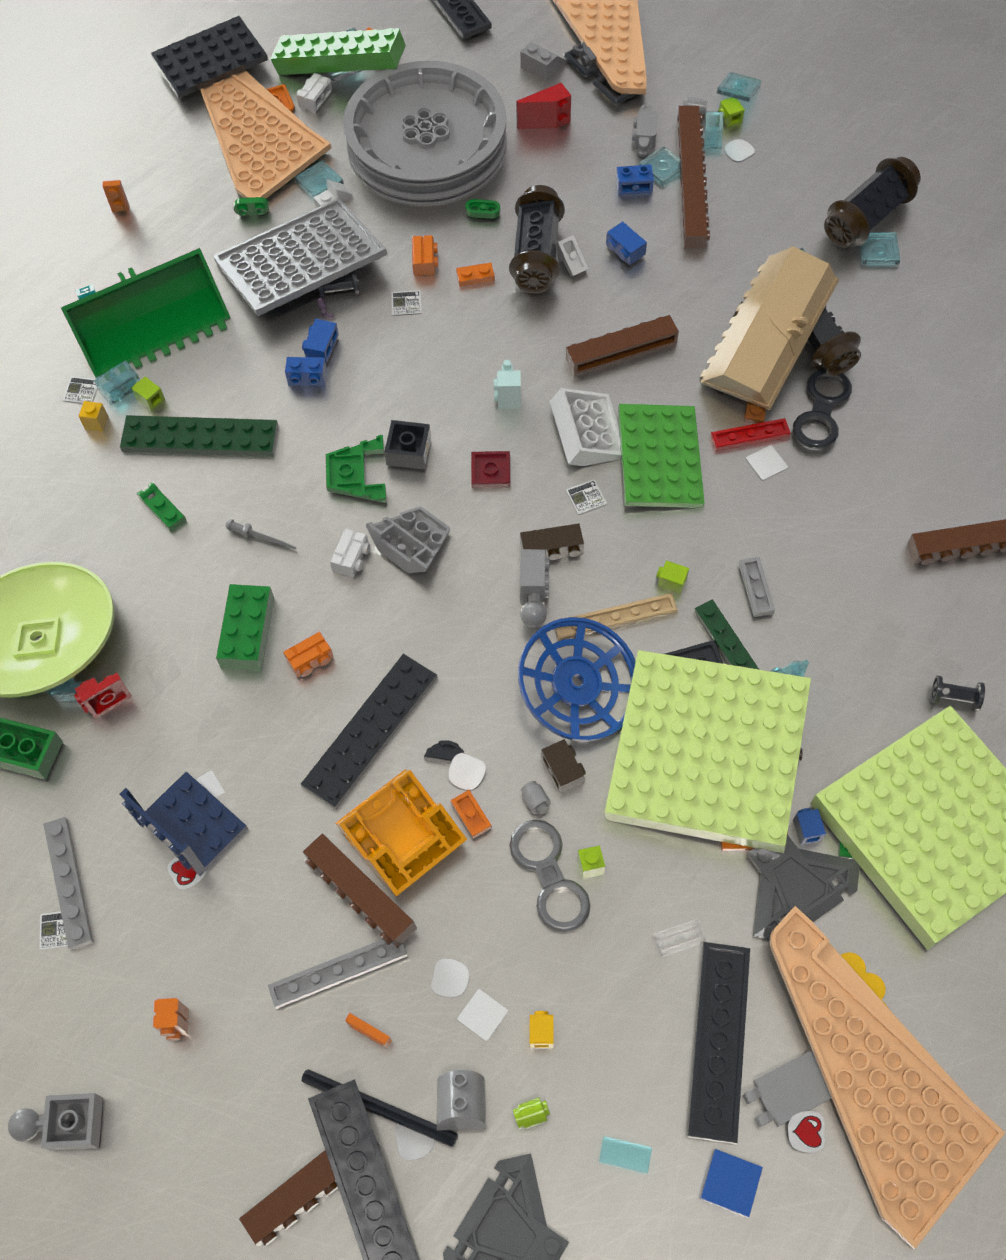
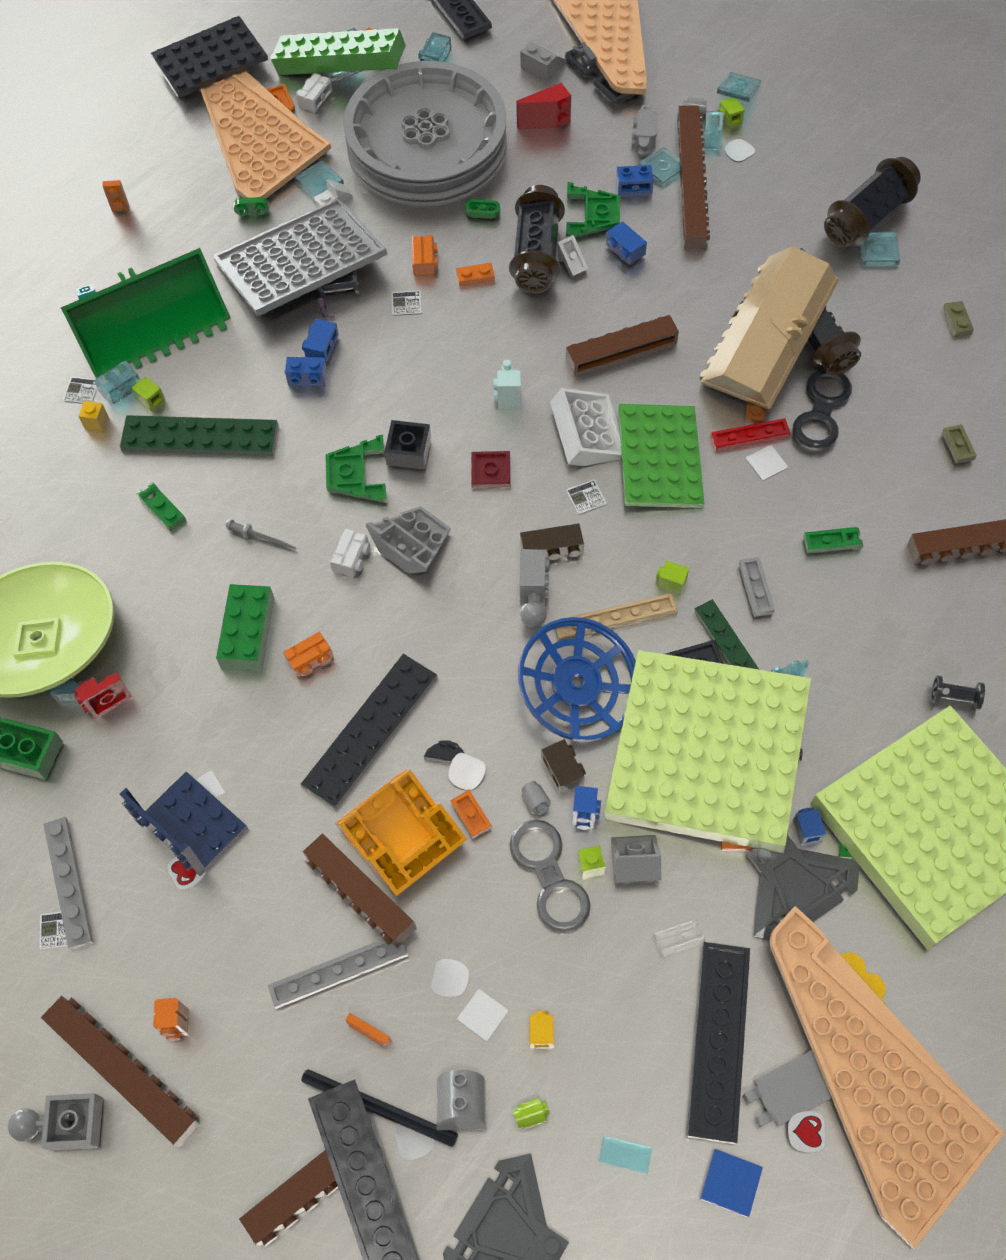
none -> reddish brown brick [41,995,199,1147]
none -> clear light blue brick [418,32,452,62]
none -> green wing [566,182,620,238]
none -> blue brick [572,786,601,830]
none -> light grey slope [611,835,661,884]
none -> green plate [803,527,863,554]
none -> olive plate [942,424,977,464]
none -> olive plate [943,301,974,337]

